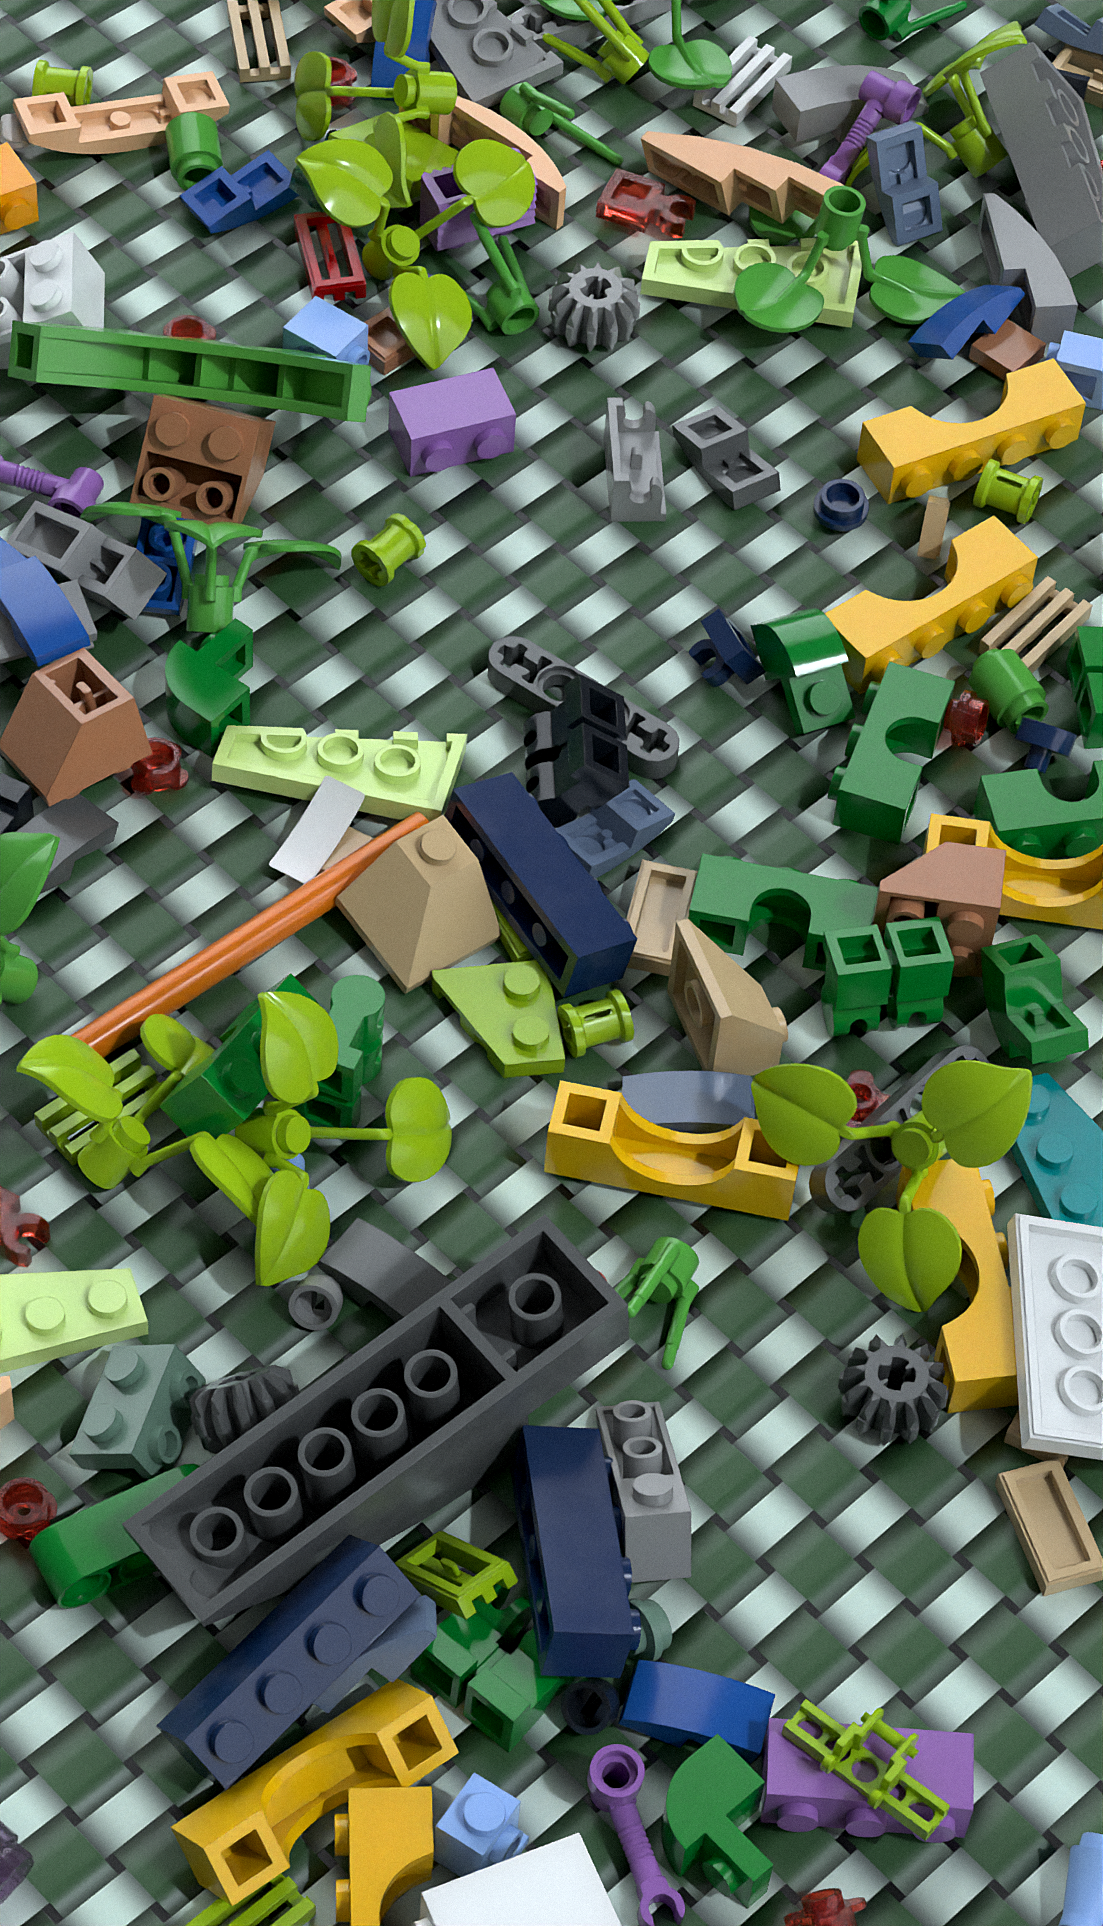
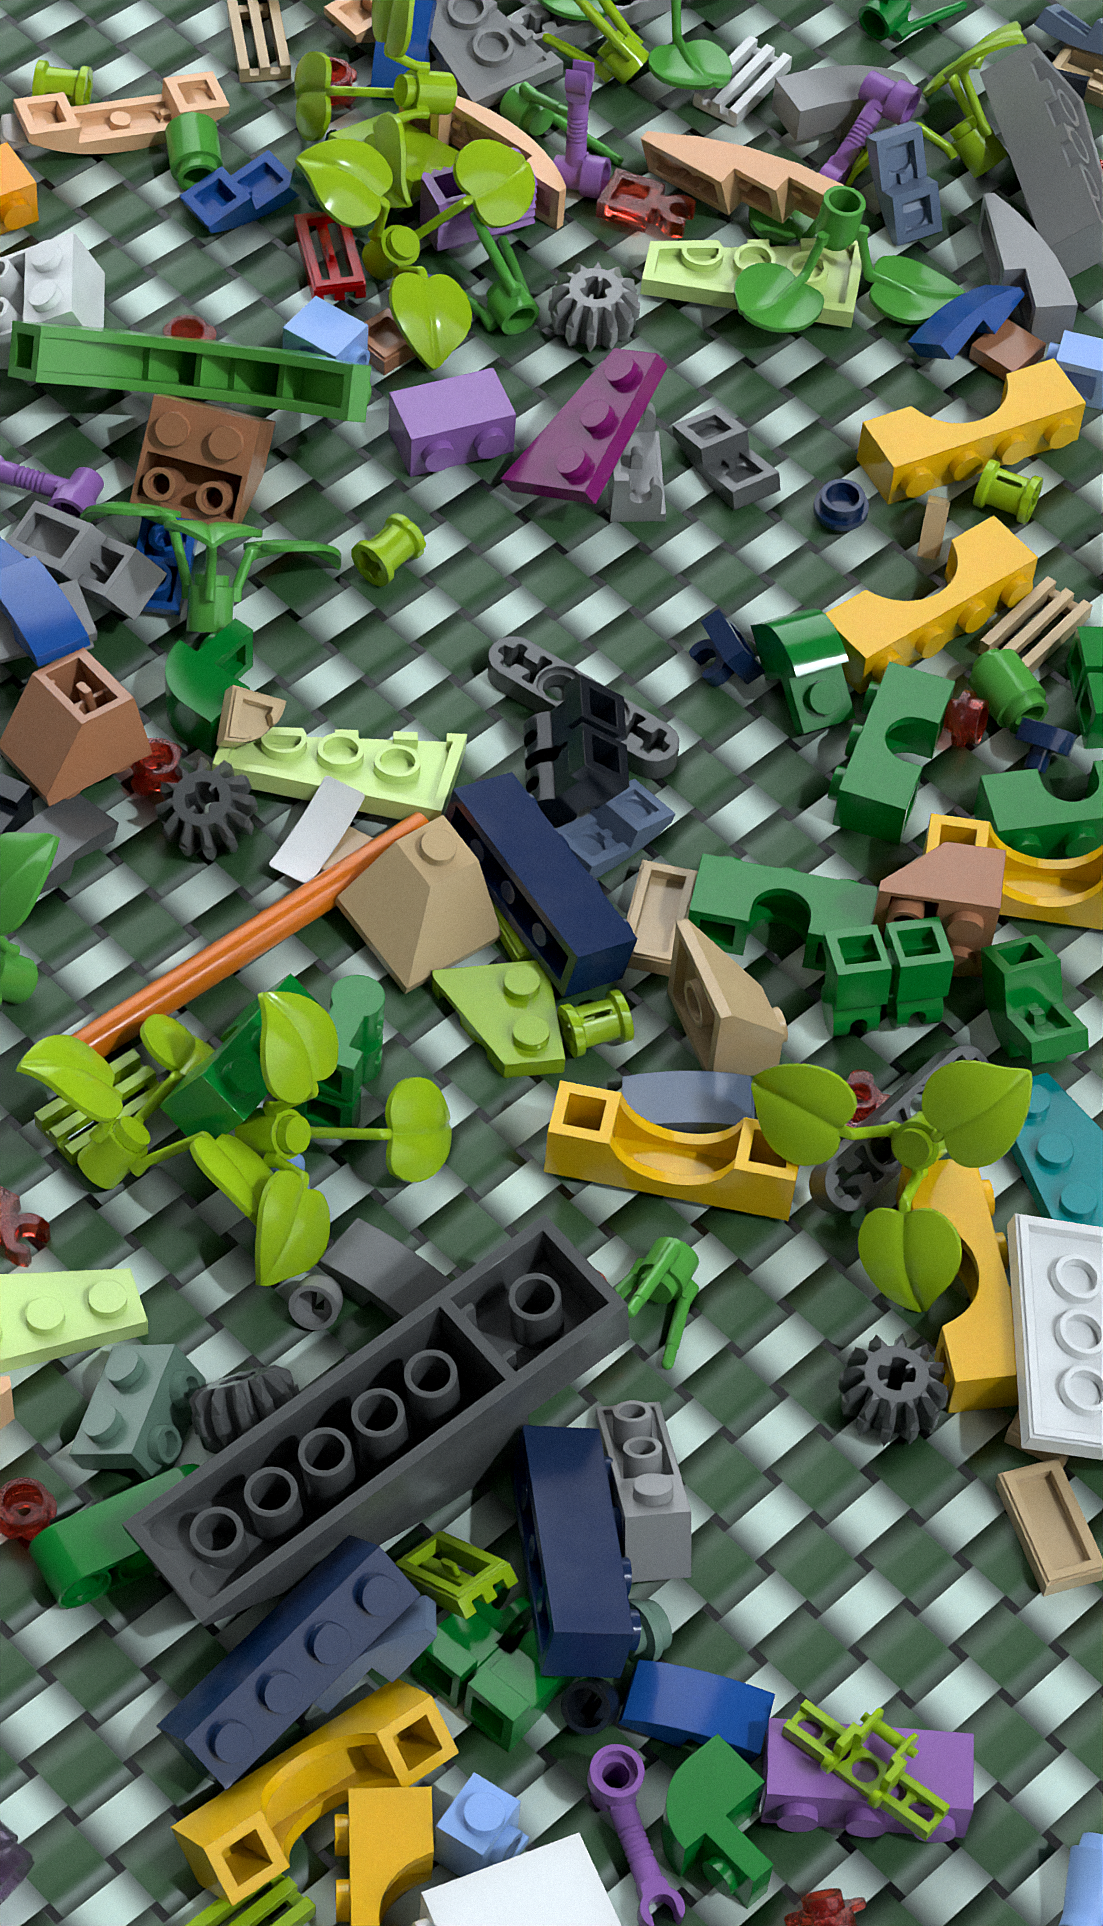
none -> dark grey gear [155,756,258,861]
none -> tan tile [216,685,286,747]
none -> magenta wing [501,348,668,505]
none -> medium lavender brick [553,59,611,200]

